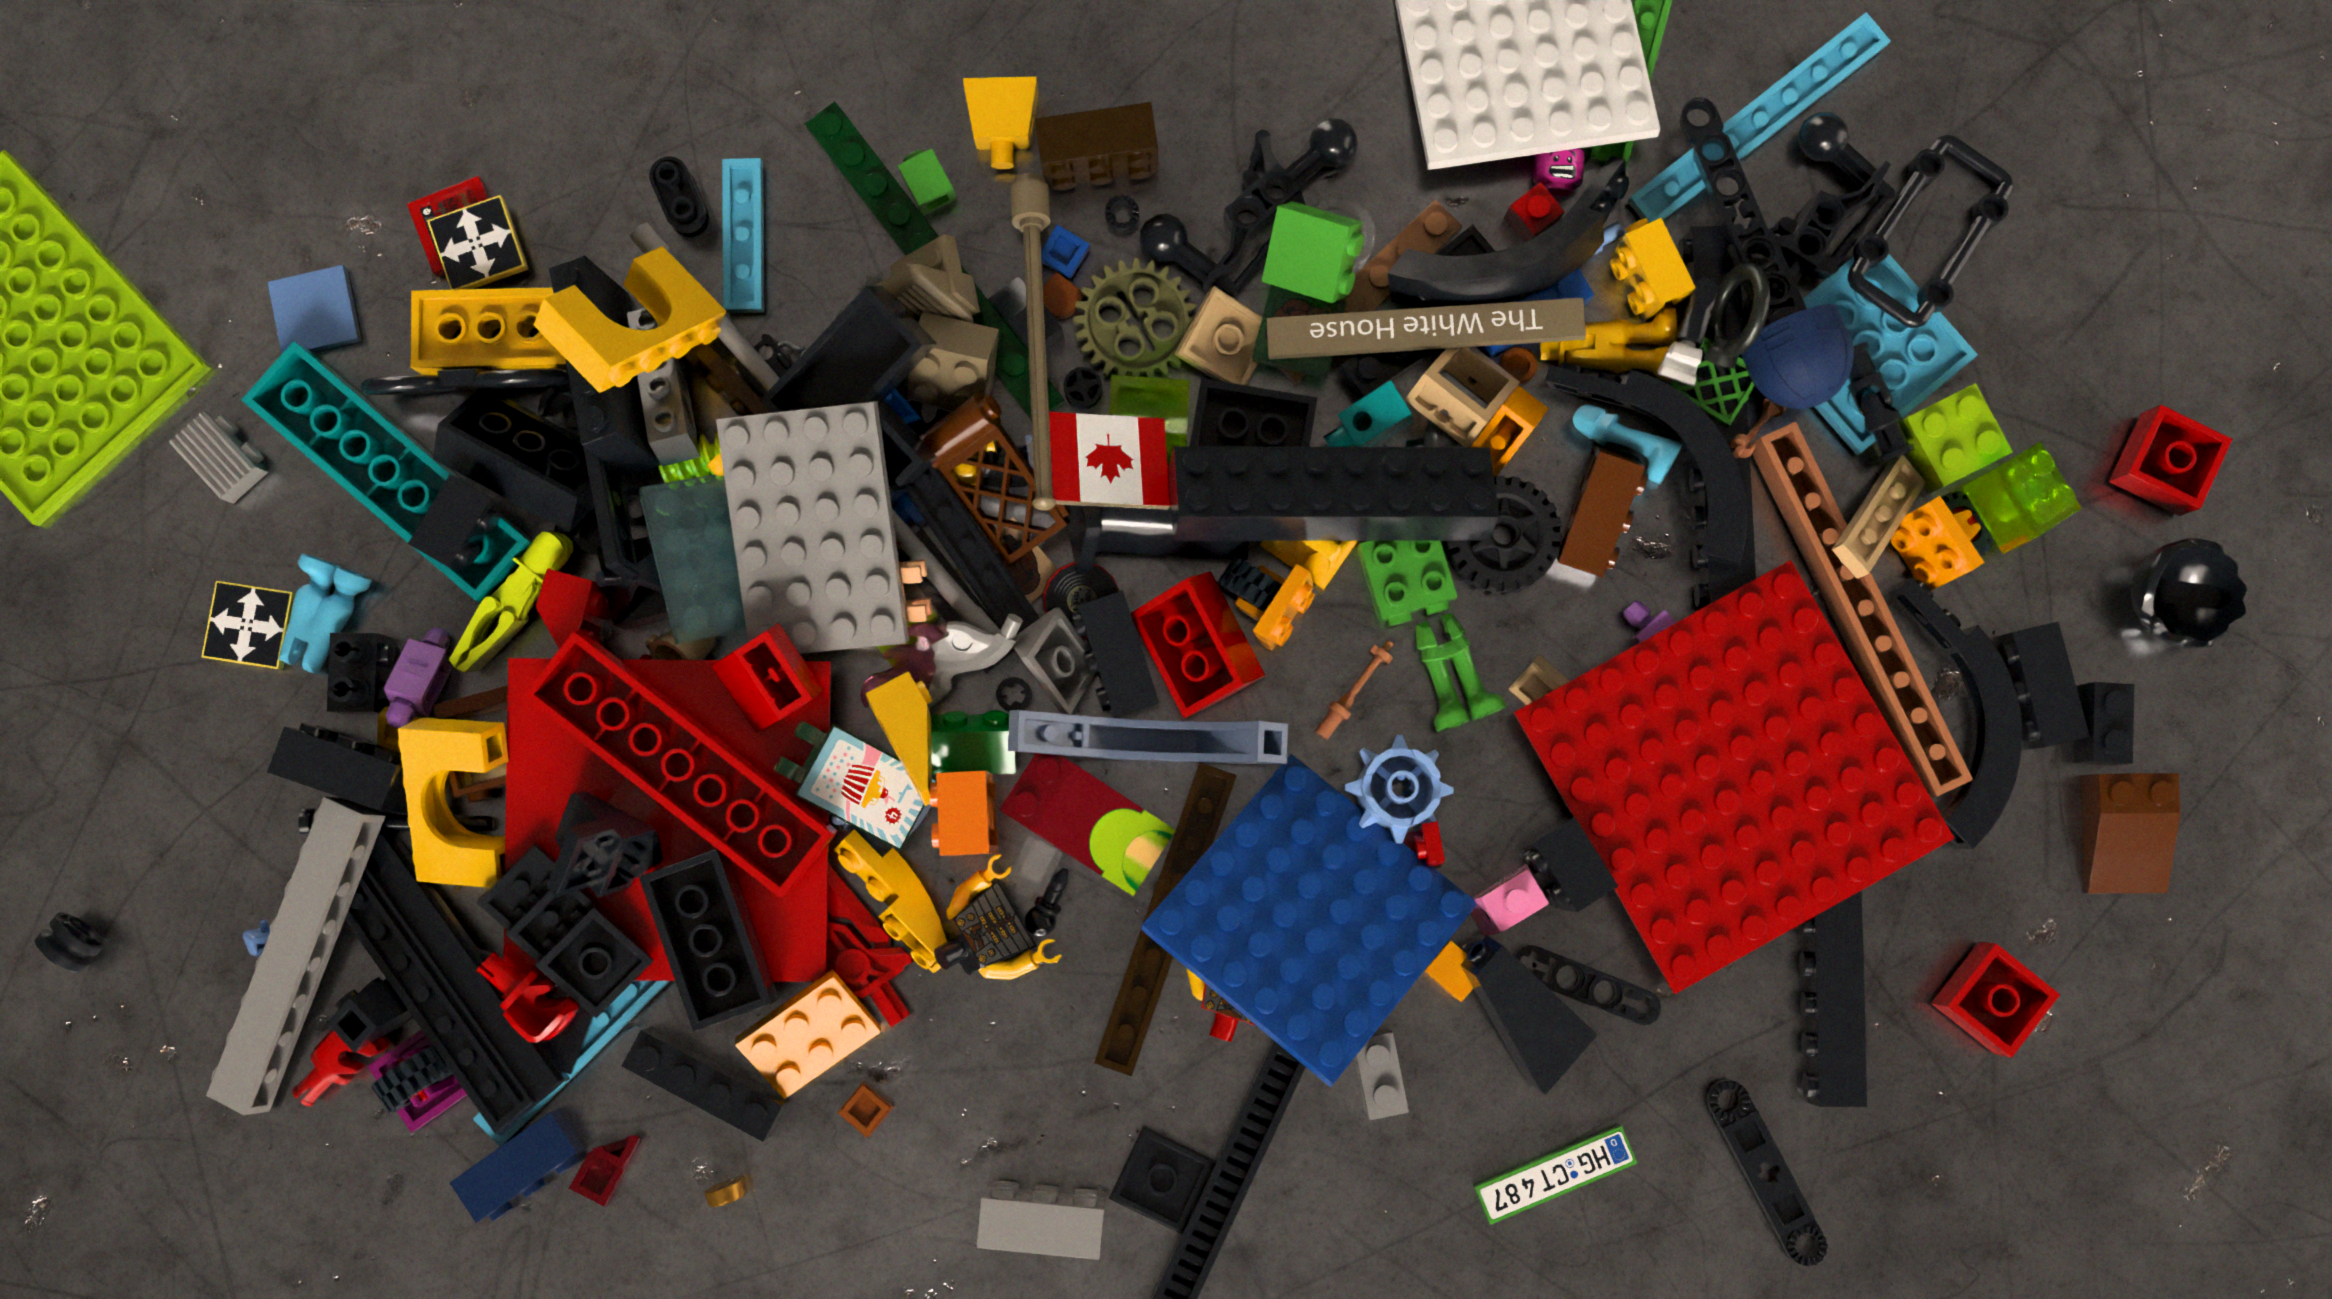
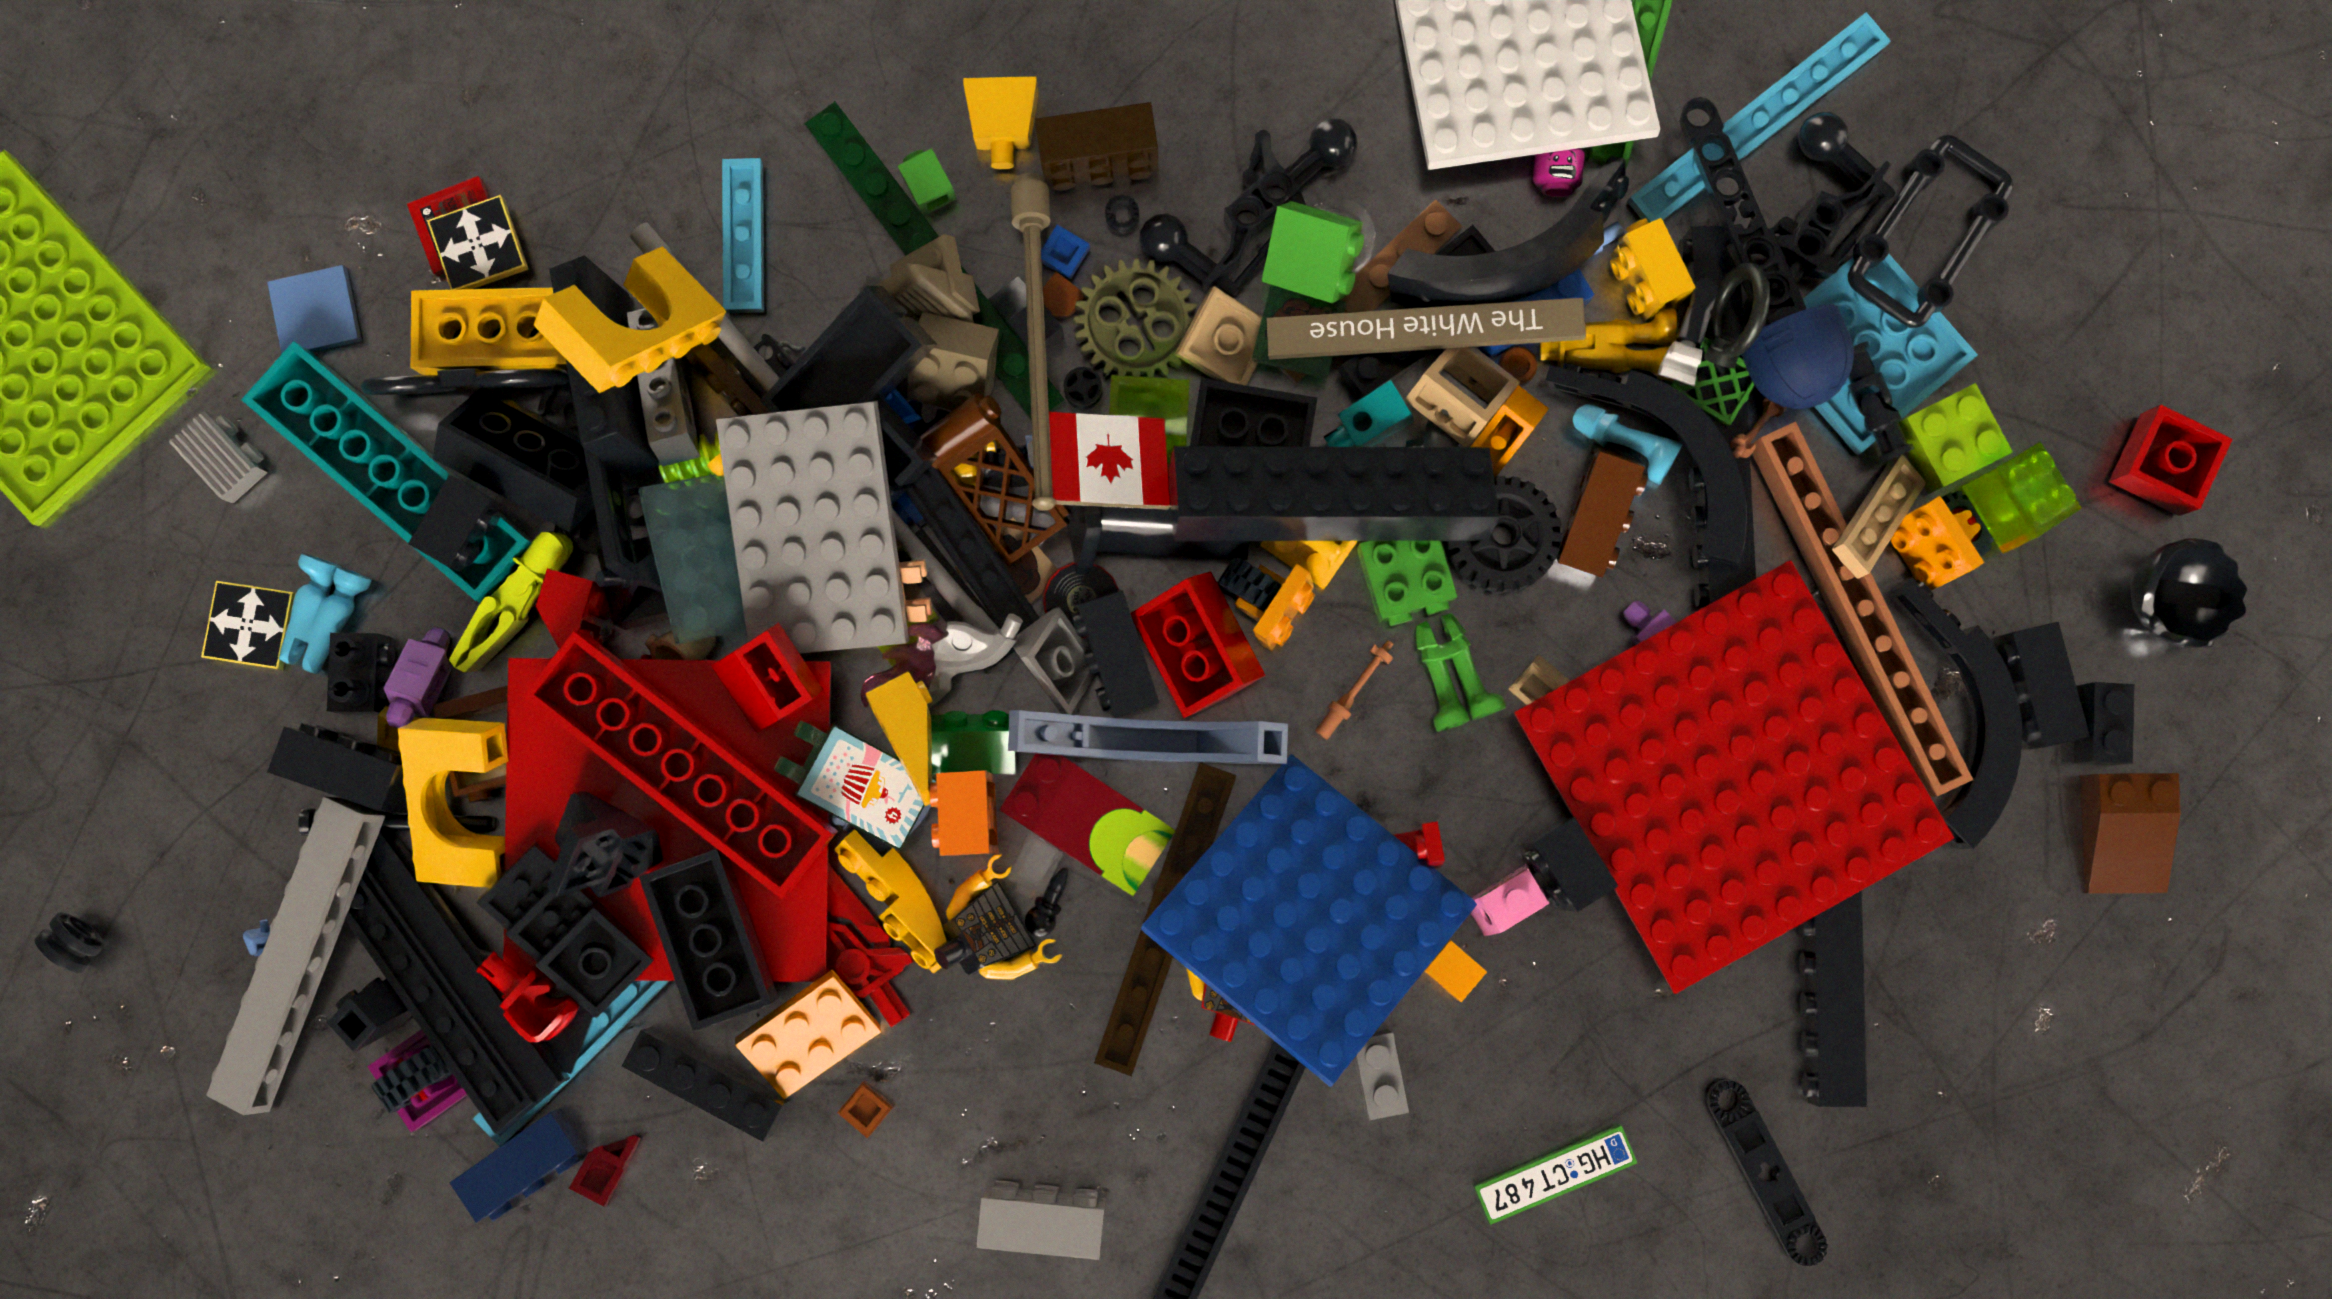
red piece [291,1029,392,1107] -> none
black brick [649,156,713,242] -> none
pearl gold tile [704,1177,747,1208] -> none
black bush [996,677,1032,712] -> none
black tile [1109,1124,1215,1234] -> none
light blue brick [1345,735,1453,844] -> none
black slope [1461,935,1597,1095] -> none
red brick [1504,182,1565,243] -> none
black beam [1513,945,1661,1026] -> none
red brick [1931,942,2060,1058] -> none

